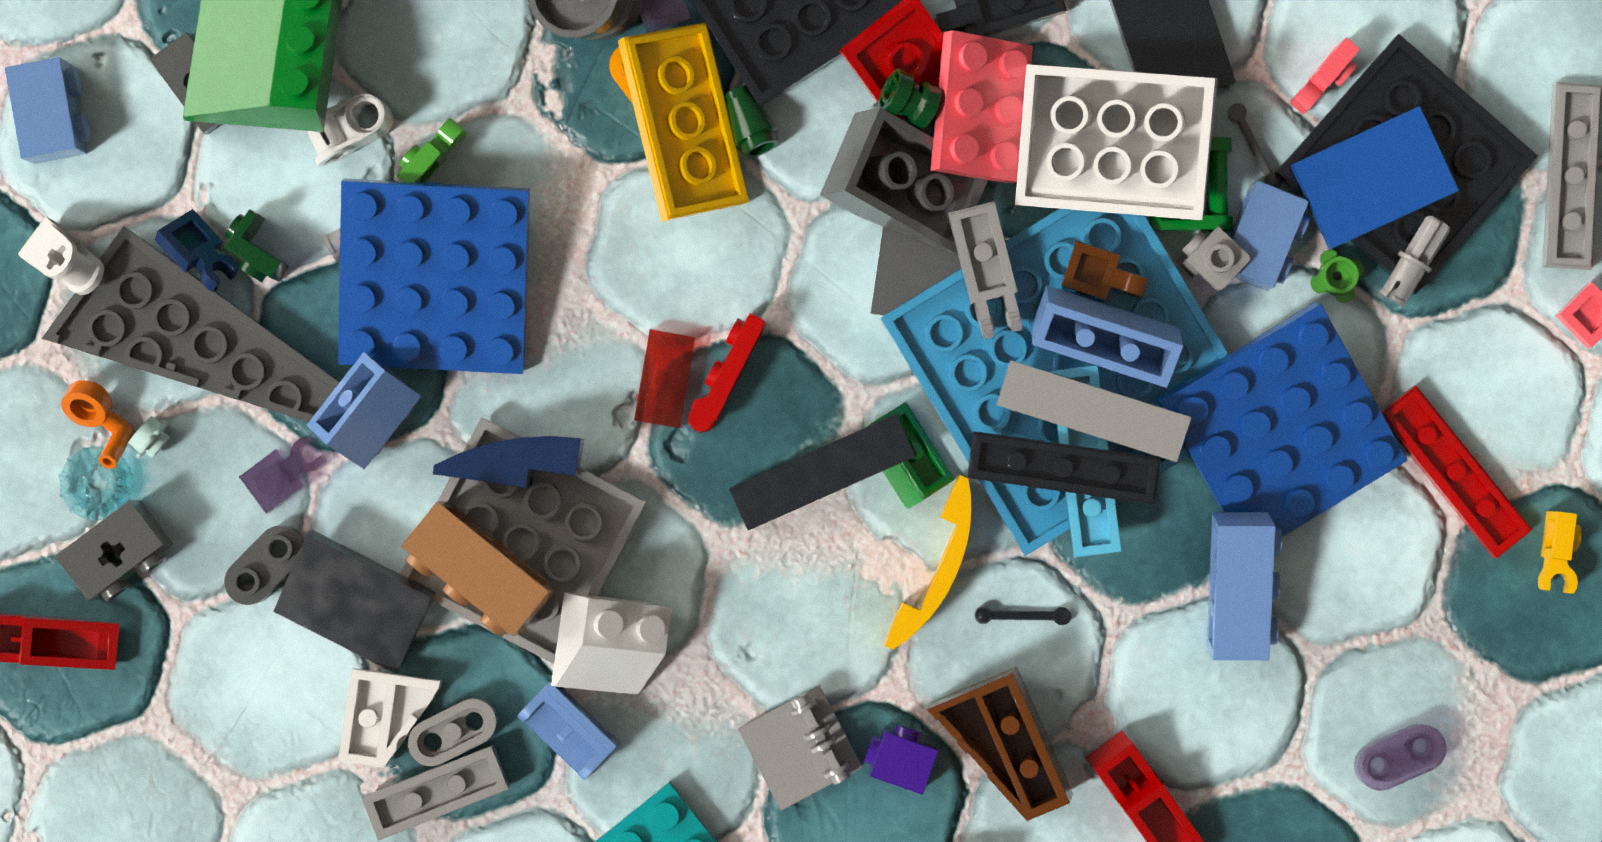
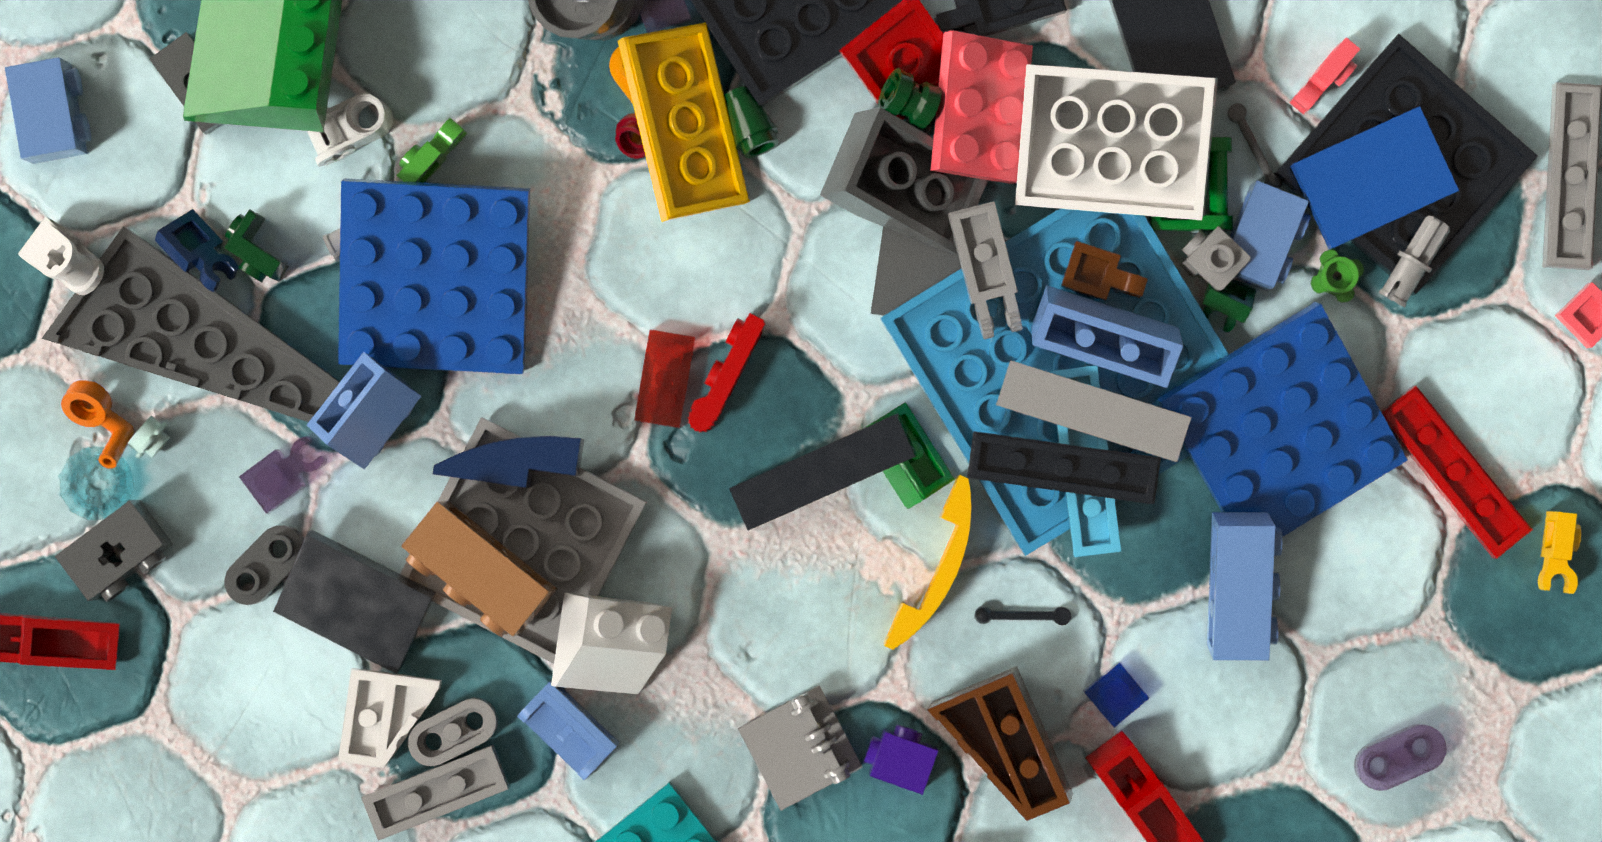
none -> dark red plate [615,113,645,159]
none -> clear blue plate [1083,662,1149,728]
none -> dark green tile [1202,279,1256,333]

